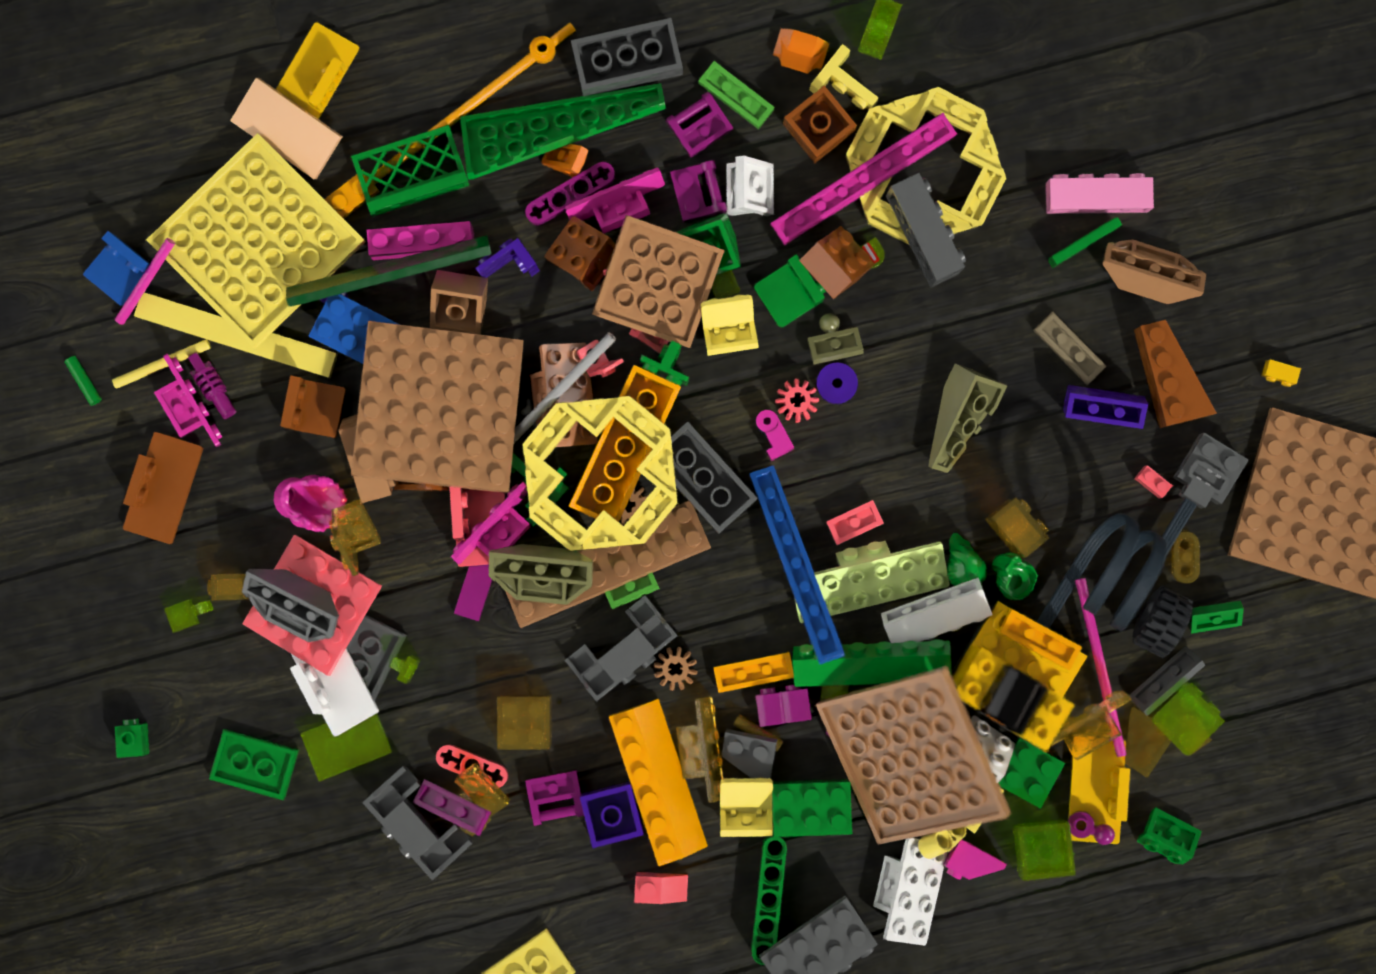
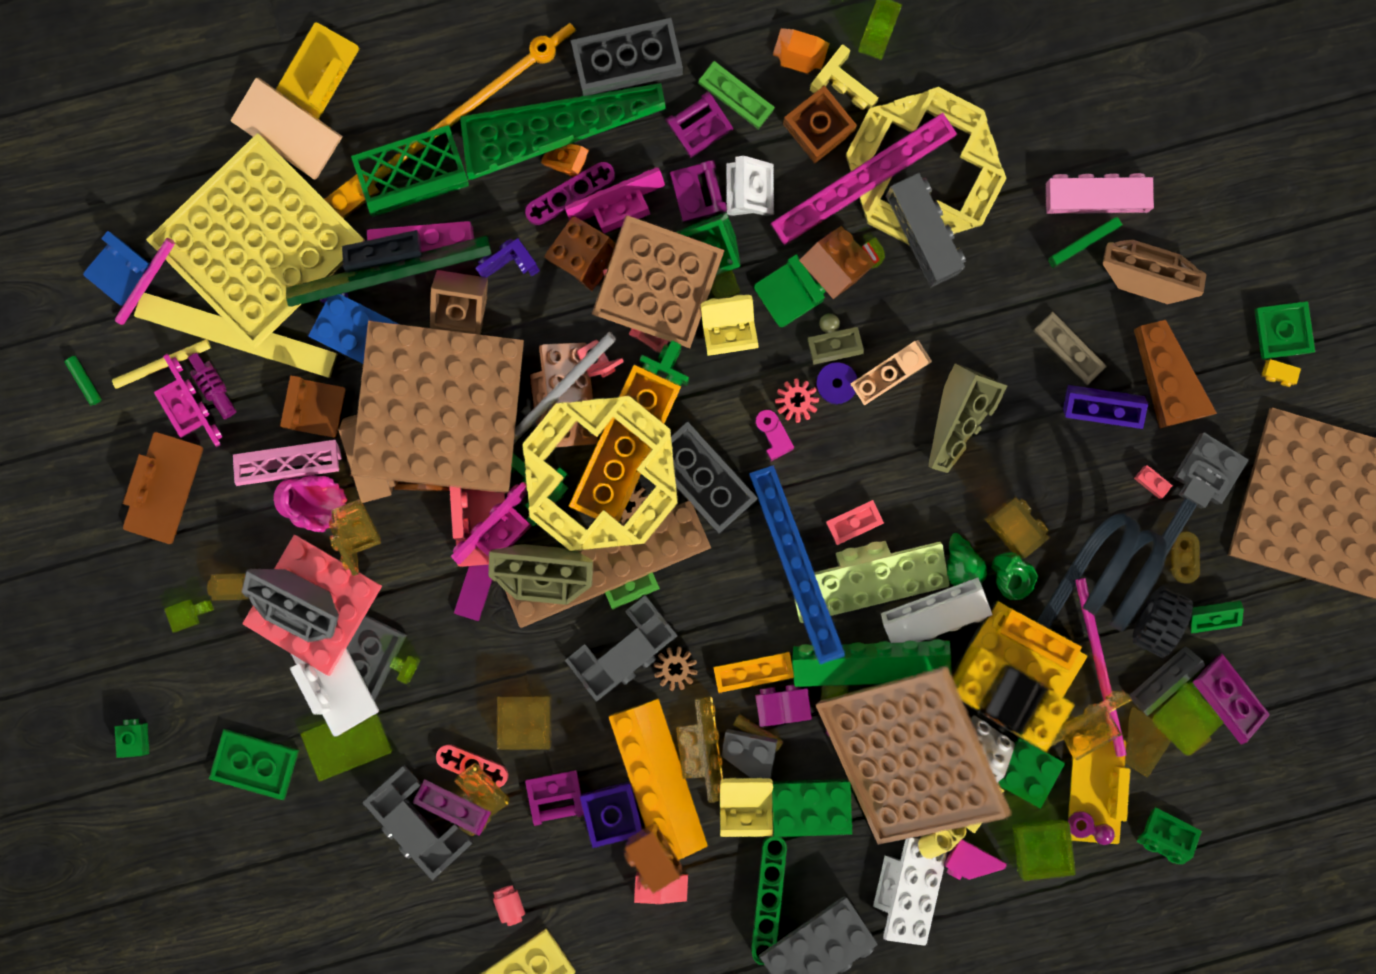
none -> bright pink fence [233,440,341,486]
none -> black plate [342,230,422,273]
none -> coral brick [493,885,526,926]
none -> dark orange brick [624,822,682,894]
none -> light nougat slope [851,340,932,405]
none -> magenta tile [1193,654,1269,744]
none -> green plate [1255,301,1315,360]

